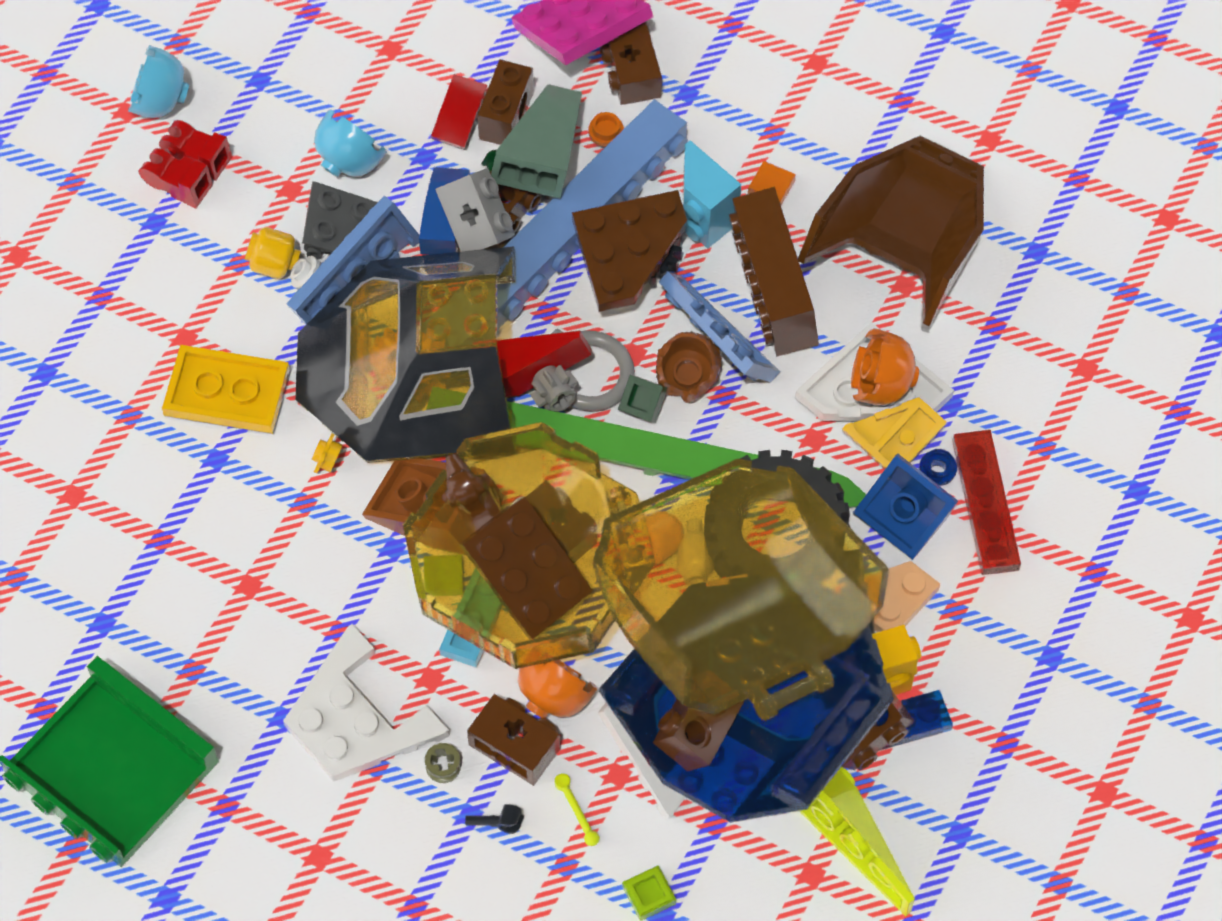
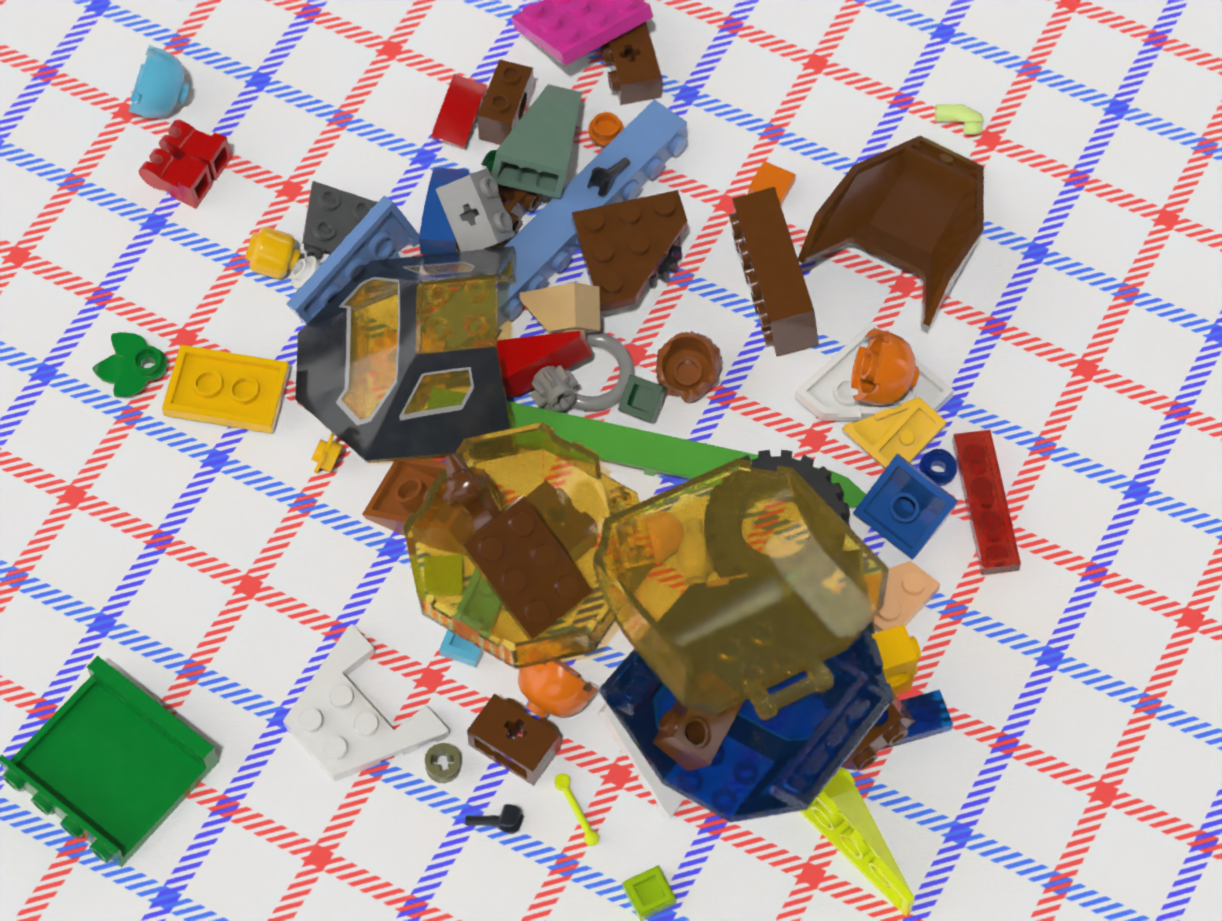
medium azure cylinder [314,110,387,178] -> none
medium blue wing [659,271,781,382] -> none
medium azure slope [683,140,742,249] -> none
none -> green plate [92,332,167,397]
none -> tan slope [520,282,601,339]
none -> black hand [587,158,630,196]
none -> yellowish green arm [935,104,984,134]

